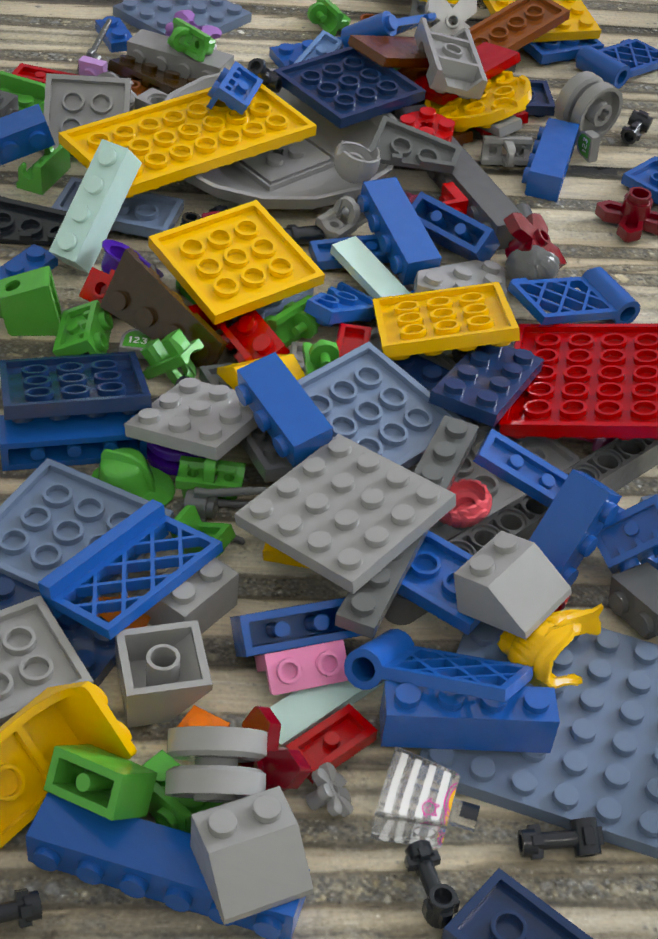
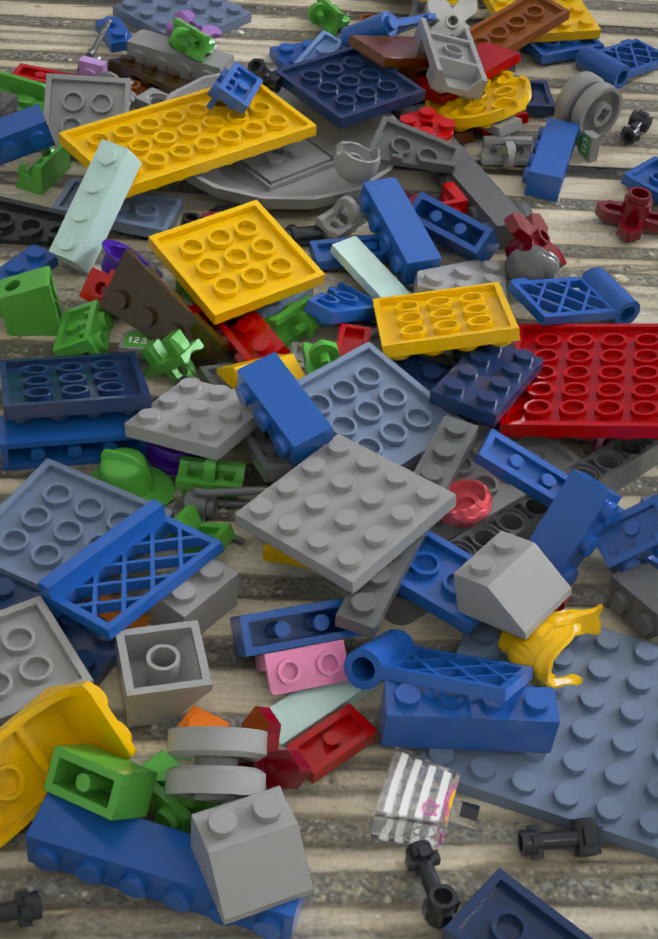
light grey plant [306,762,353,817] -> none

